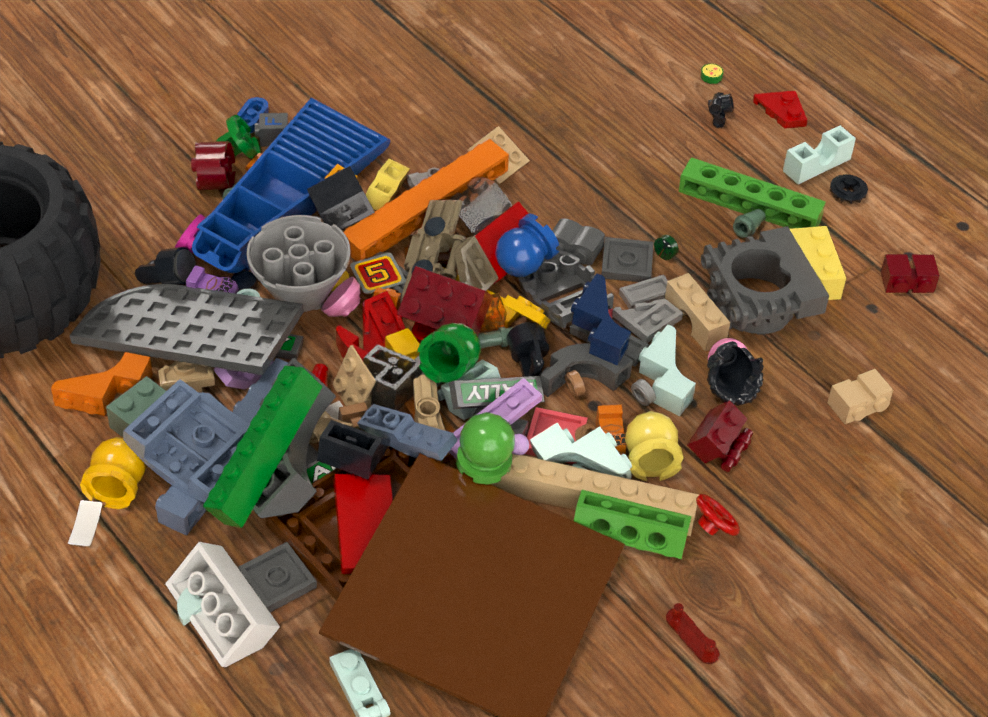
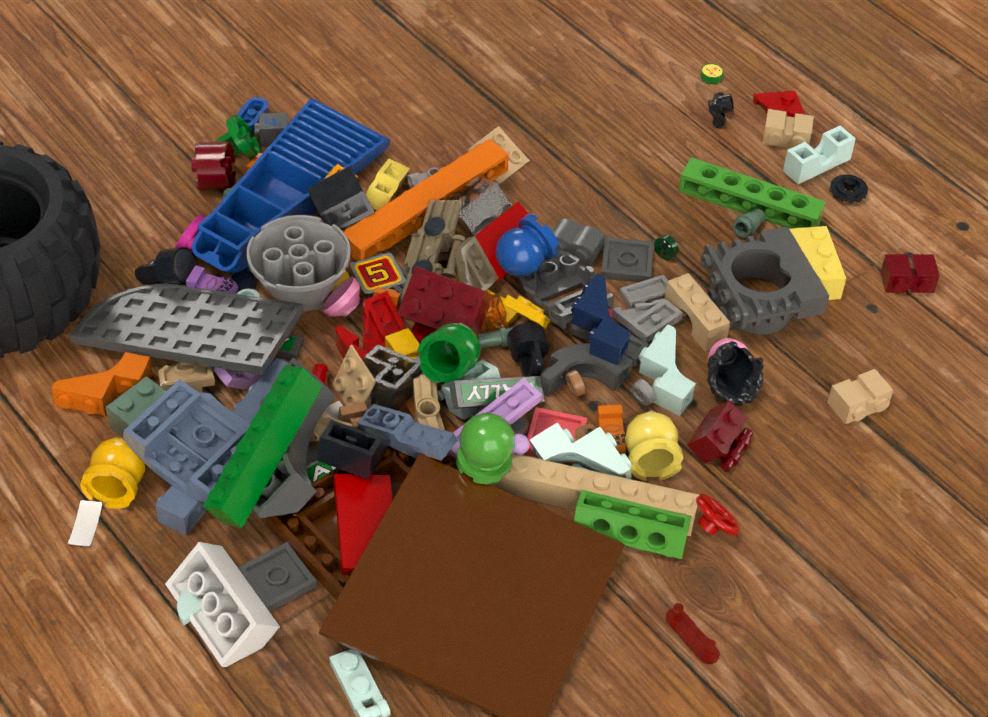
none -> tan brick [762,109,814,149]

